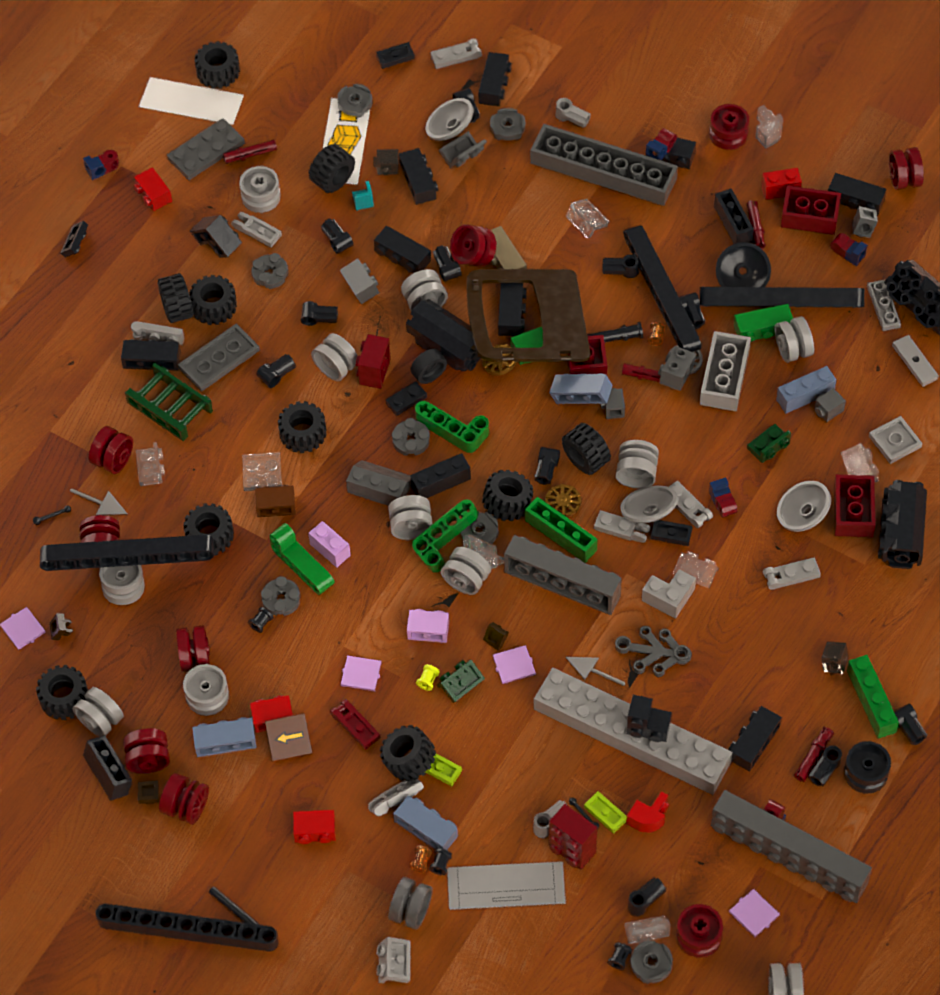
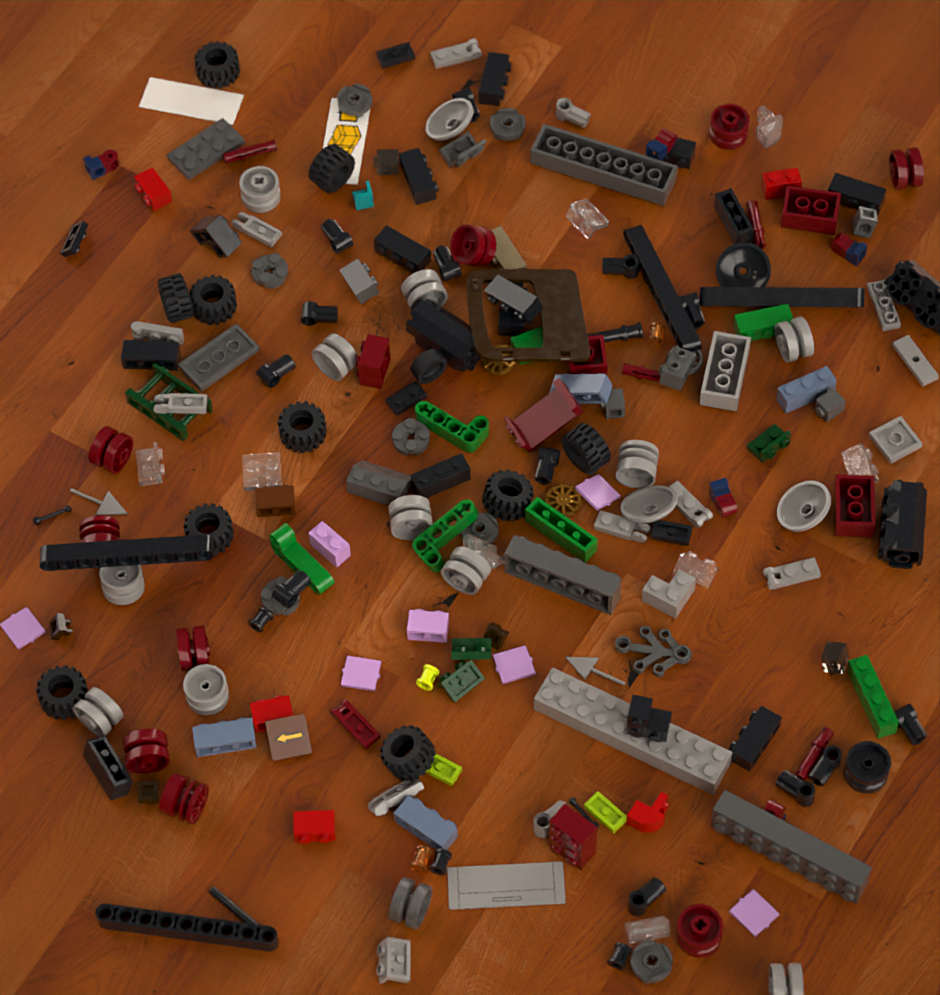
none -> light grey hinge [153,393,208,414]
none -> black piece [272,570,311,608]
none -> dark green bracket [451,638,491,660]
none -> brick [484,275,543,323]
none -> dark red panel [504,378,584,452]
none -> lavender piece [575,474,621,510]
none -> black piece [775,770,815,807]

